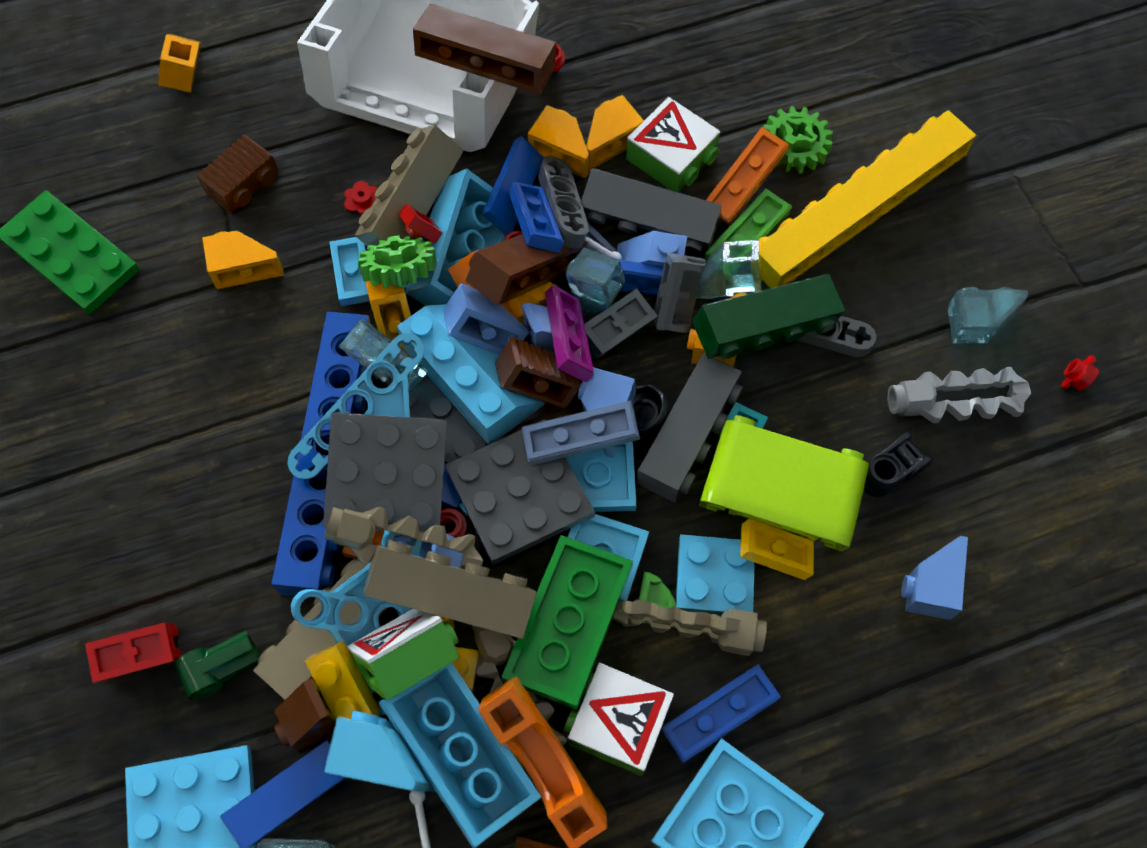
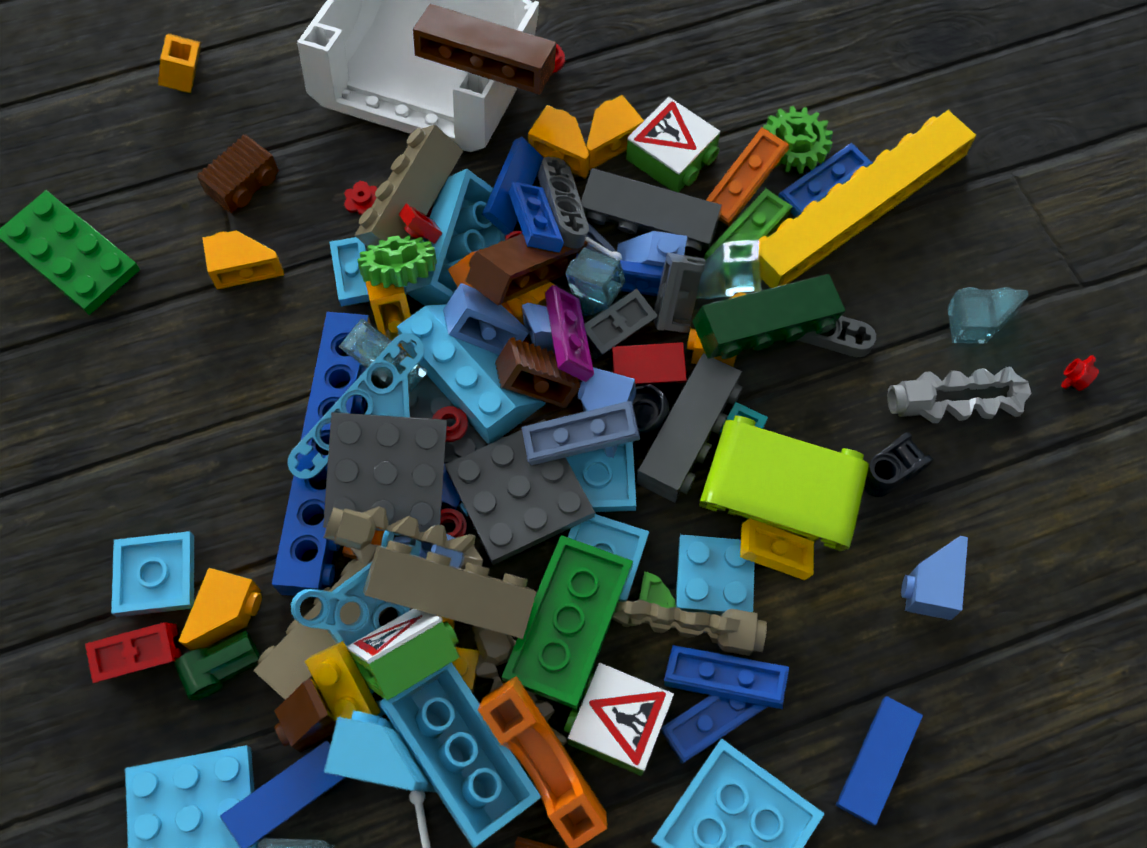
none -> medium azure plate [111,531,194,617]
none -> light orange slope [178,568,262,651]
none -> red plate [432,406,468,442]
none -> red hinge [611,342,687,385]
none -> blue tile [664,645,789,709]
none -> blue tile [778,143,873,217]
none -> blue tile [835,696,923,826]

